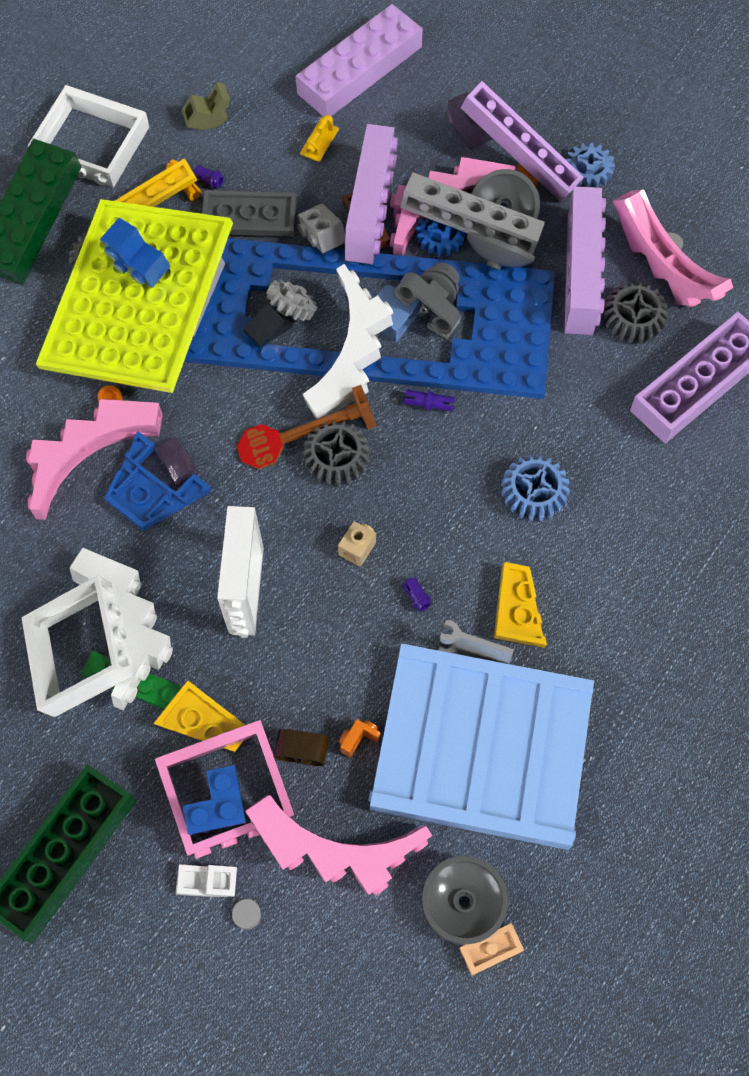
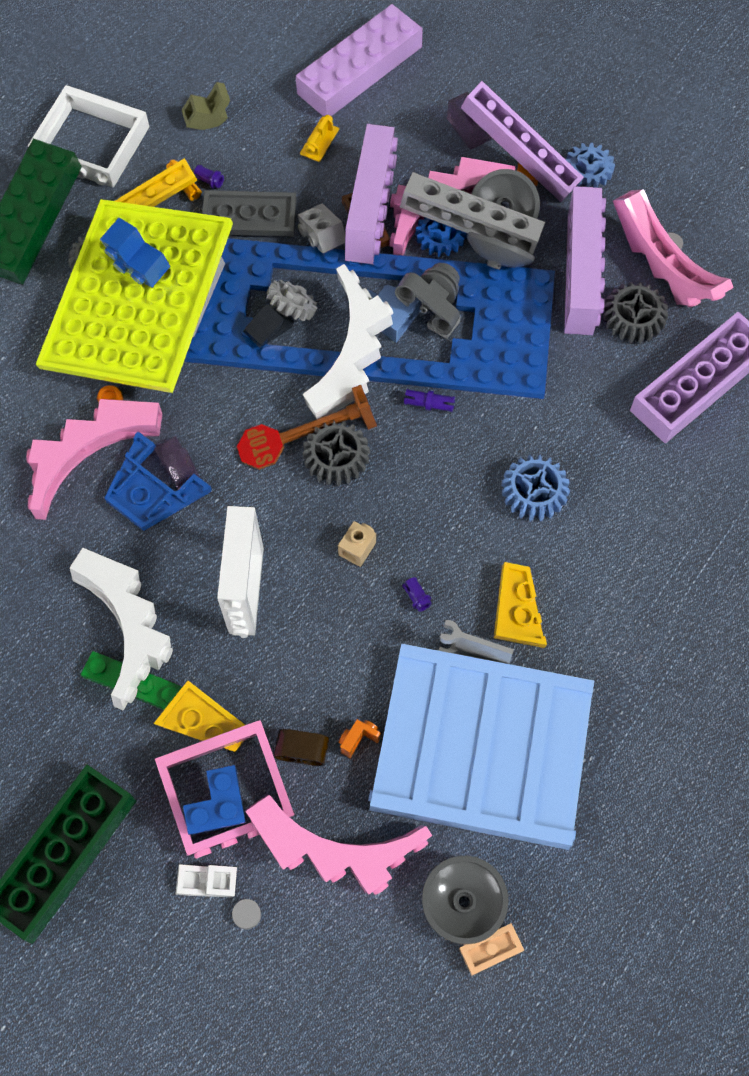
white window [22,575,134,717] -> none

